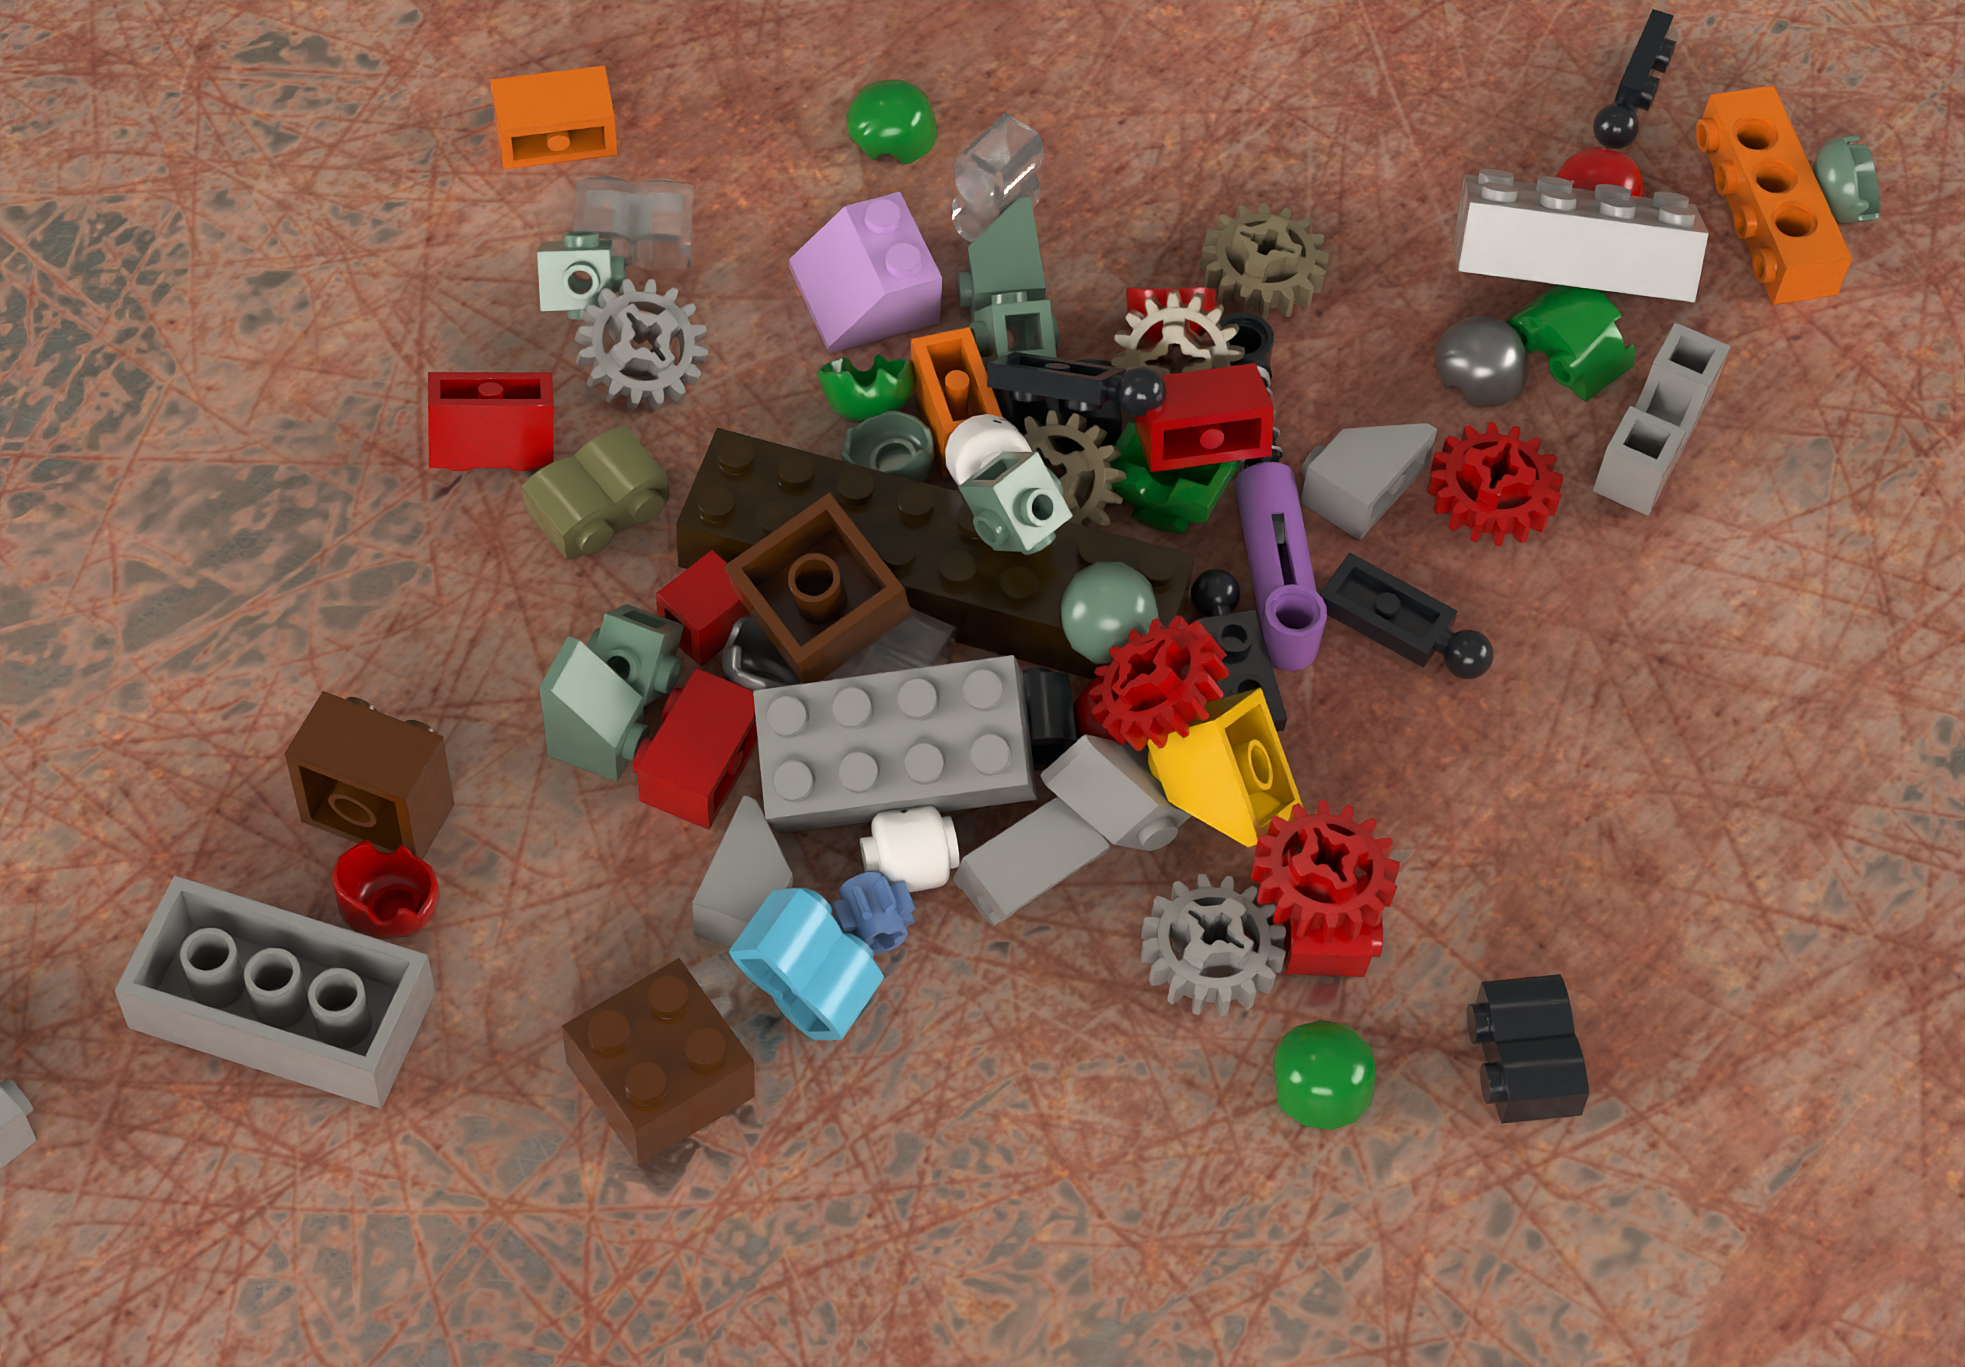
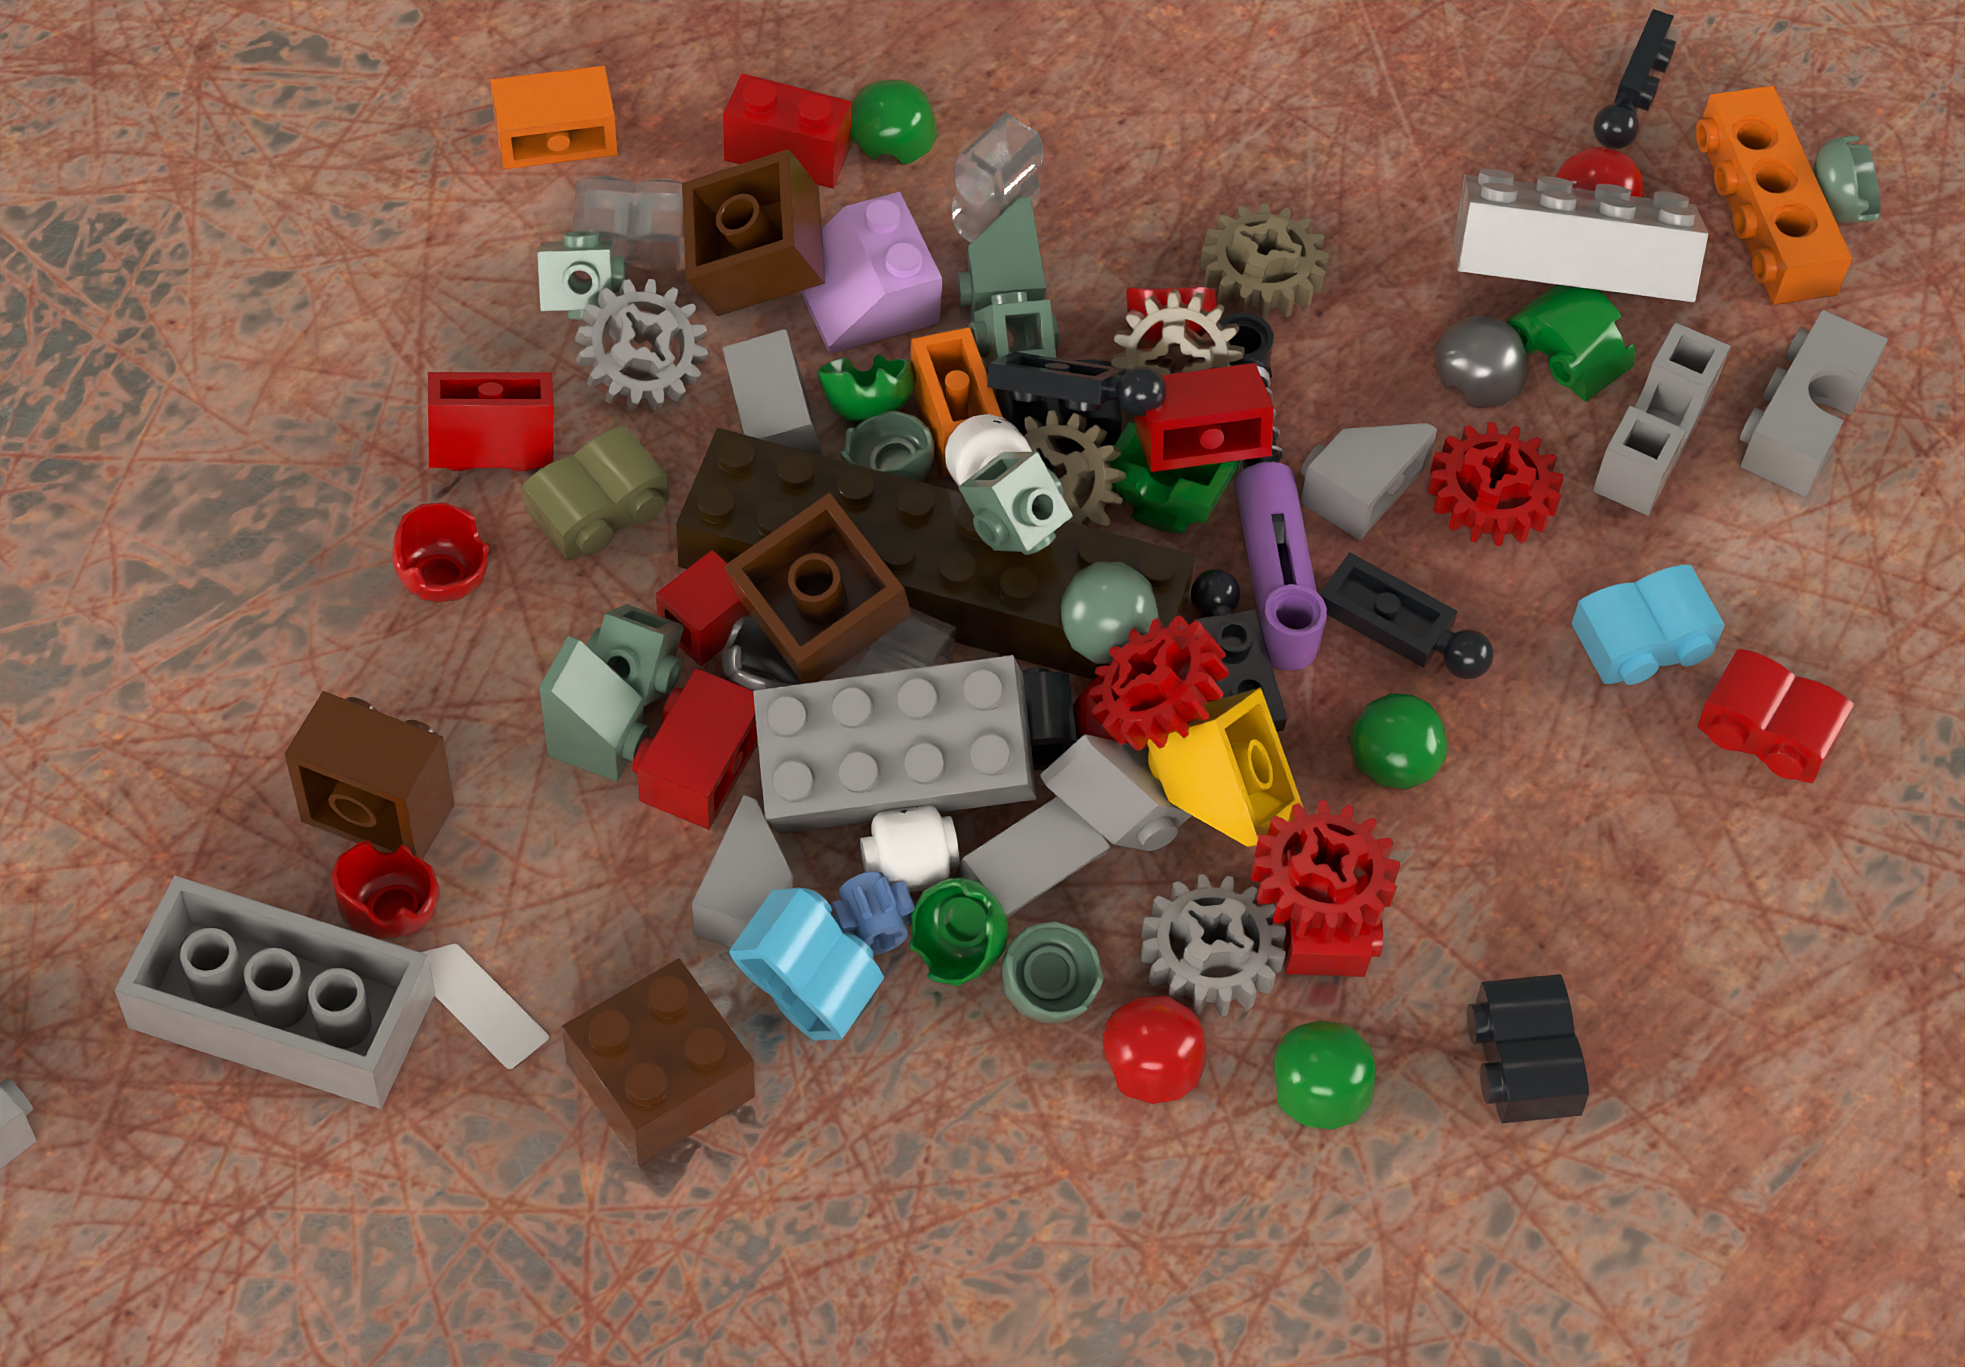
none -> red hair [392,502,489,603]
none -> white sticker [421,944,549,1069]
none -> reddish brown brick [682,149,825,316]
none -> light grey hinge [722,329,823,456]
none -> red brick [723,73,852,189]
none -> green hair [909,878,1009,986]
none -> sand green hair [1001,921,1103,1024]
none -> red hair [1102,994,1206,1104]
none -> green hair [1348,693,1448,790]
none -> medium azure brick [1571,565,1725,685]
none -> red brick [1697,649,1854,783]
none -> light grey arch [1739,310,1888,497]

